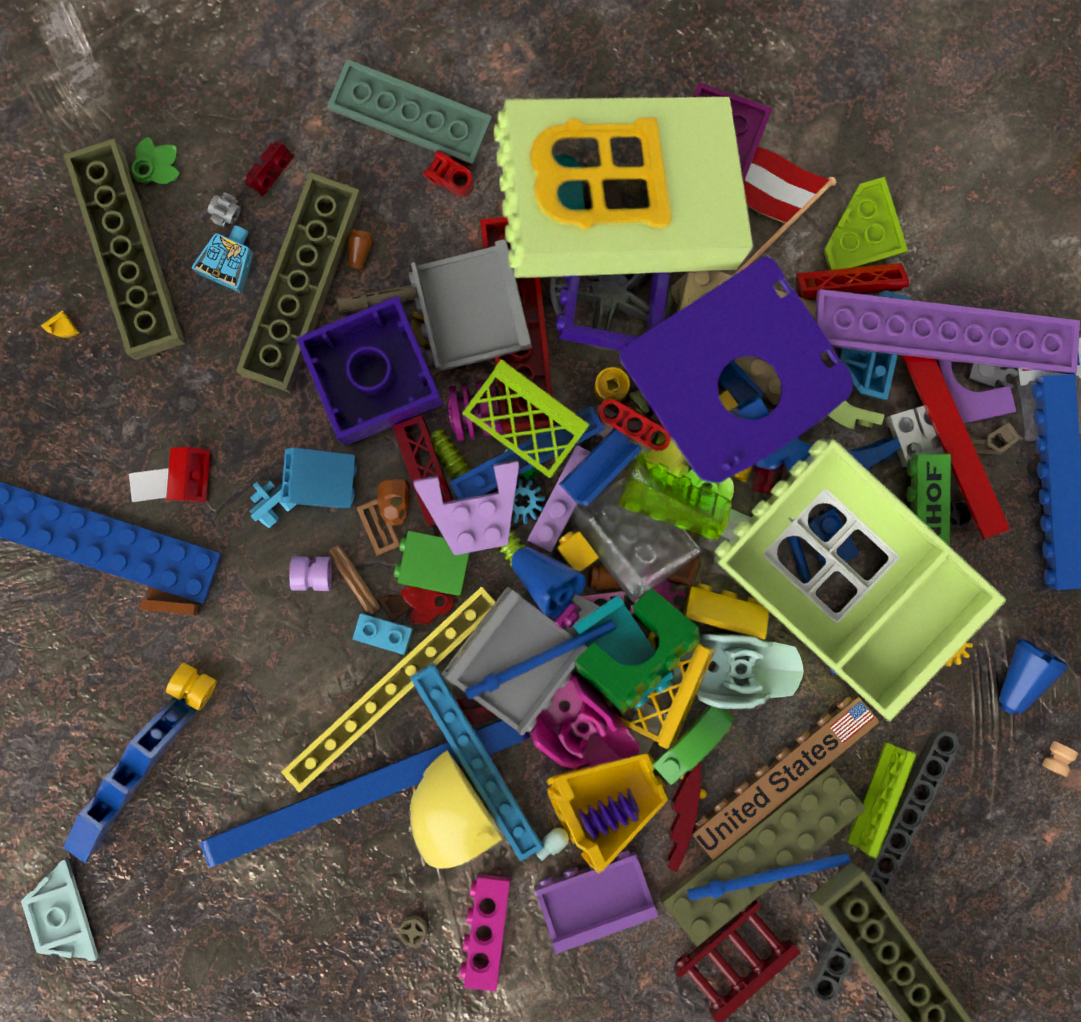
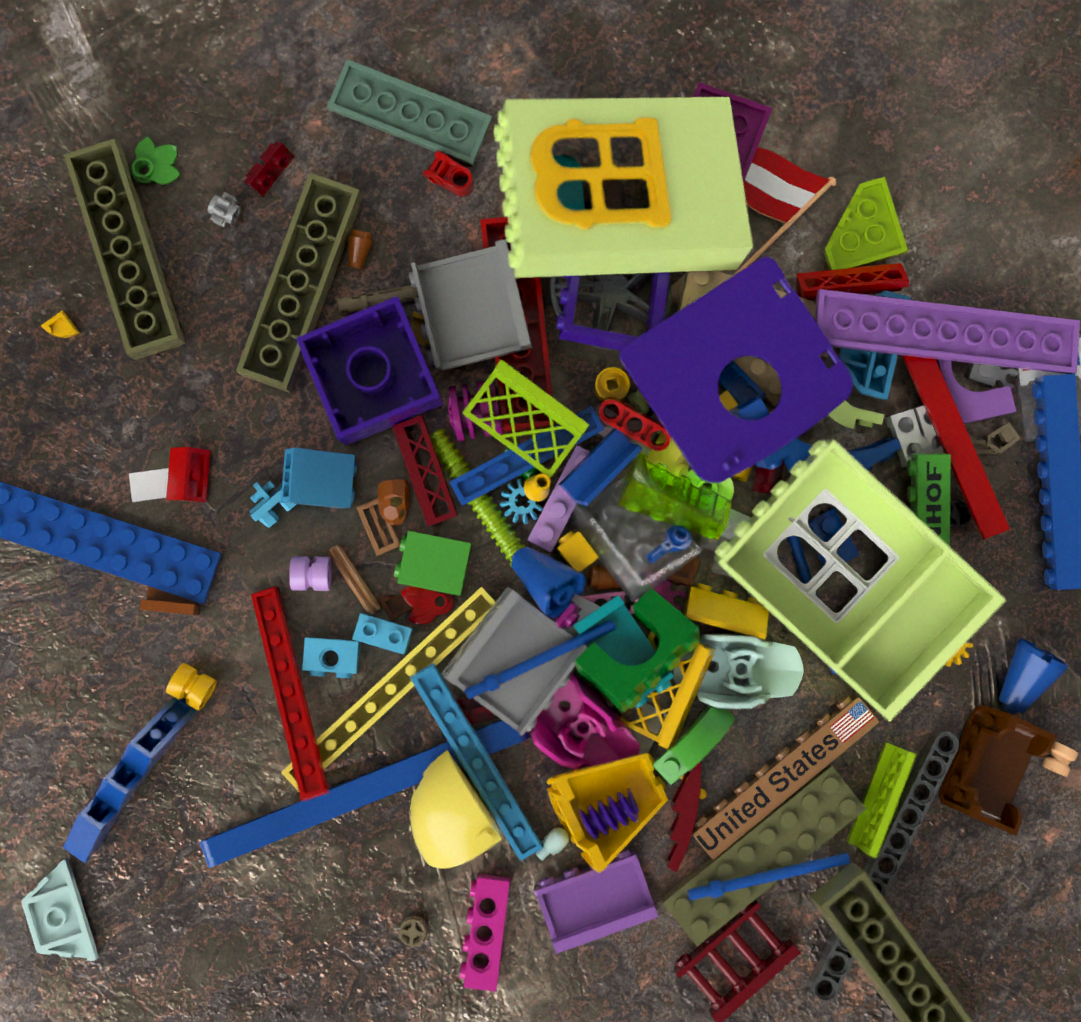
medium azure torso [192,225,254,294] -> none
lavender wing [413,460,519,555] -> none
none -> red tile [251,586,329,801]
none -> medium azure brick [302,637,362,679]
none -> yellow cone [524,474,550,502]
none -> blue plate [647,525,692,563]
none -> reddish brown windscreen [939,705,1057,836]

